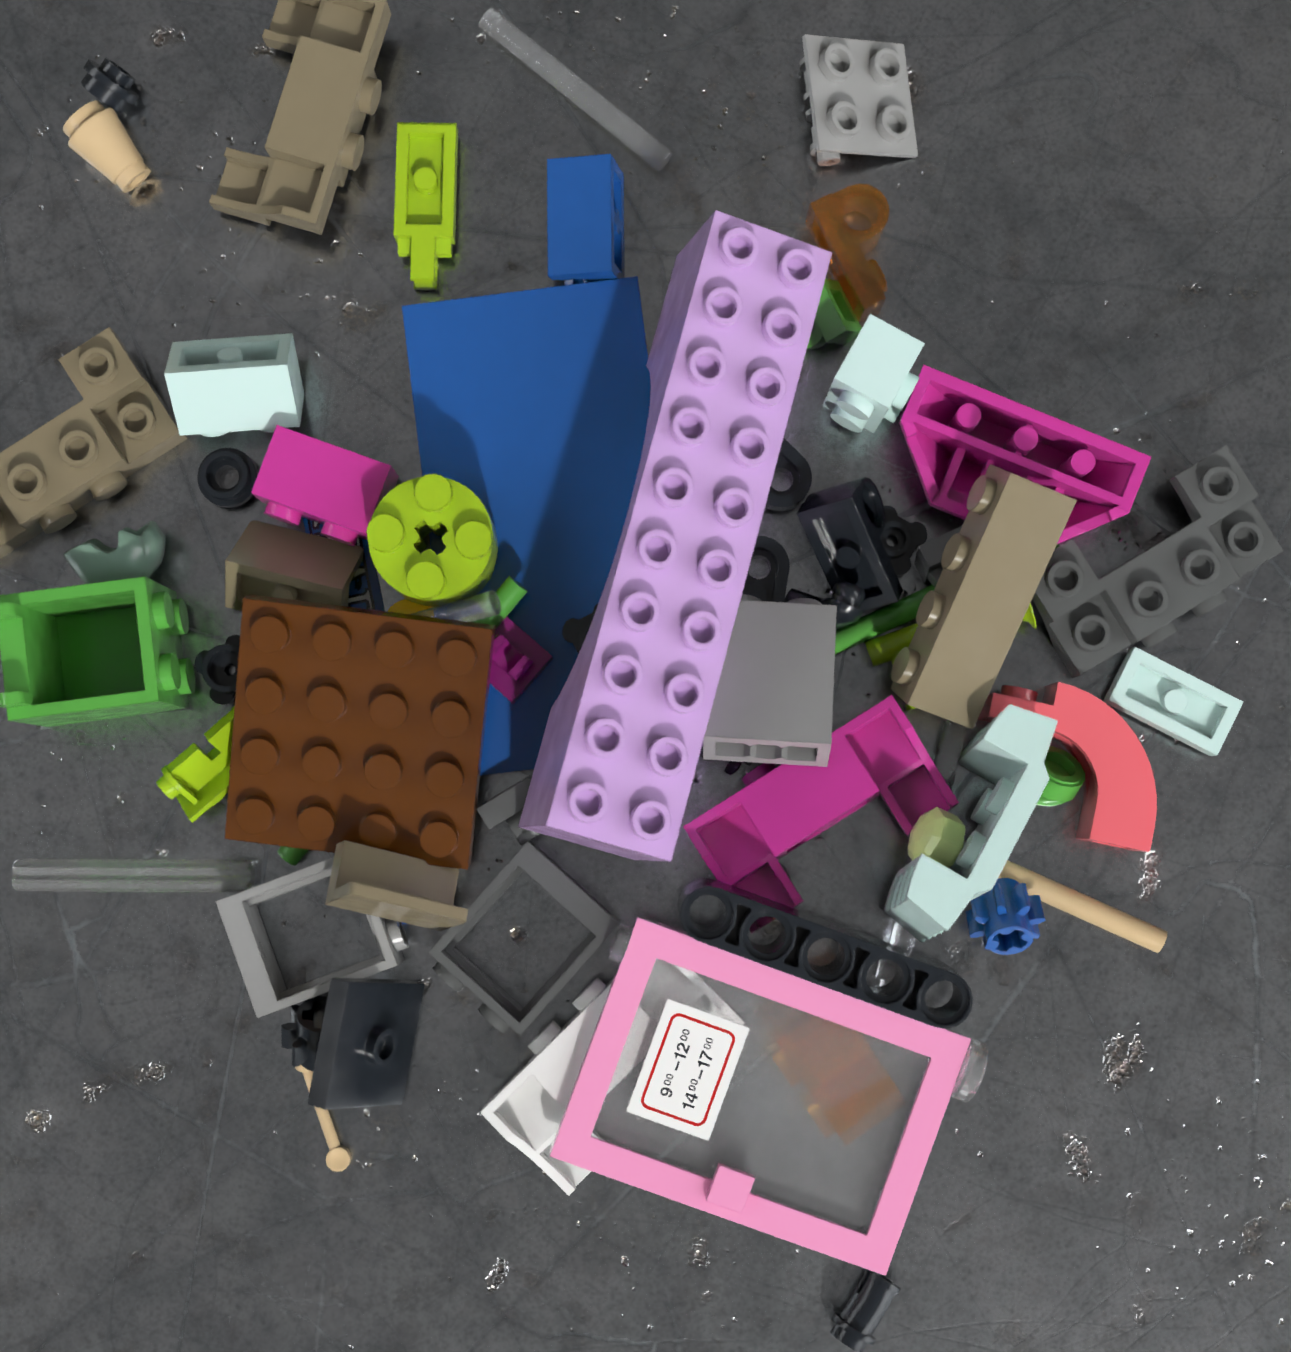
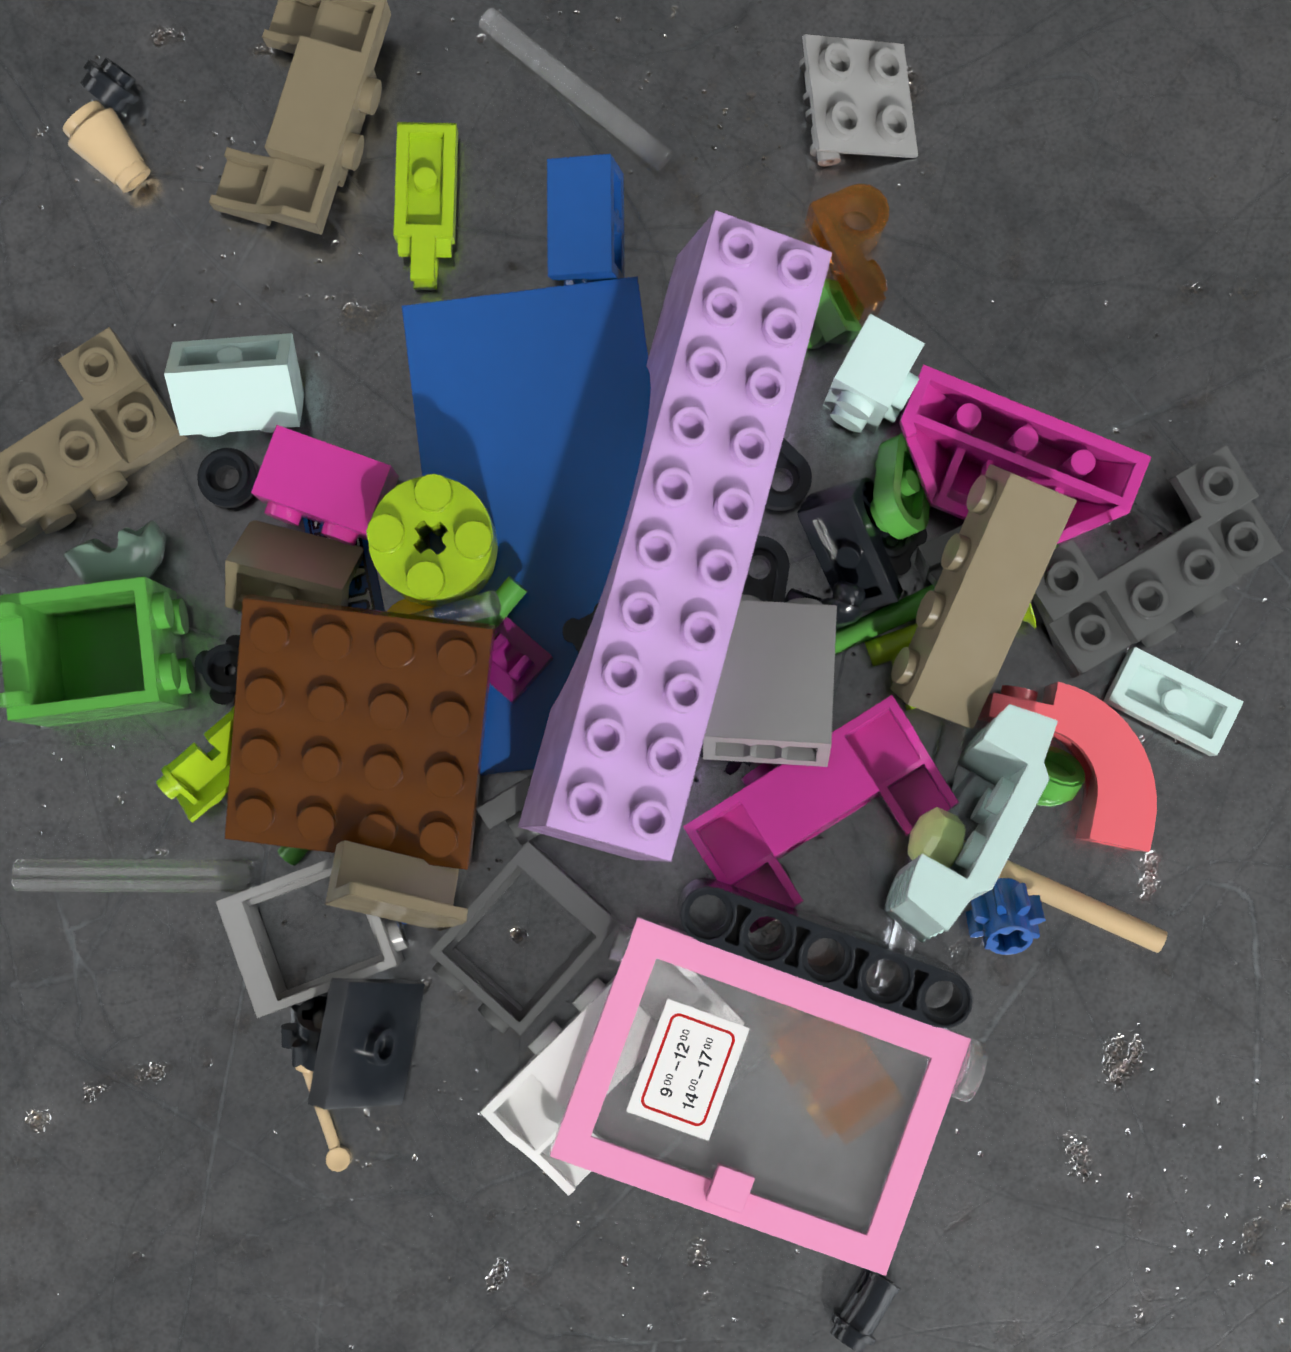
none -> bright green plate [870,432,930,539]

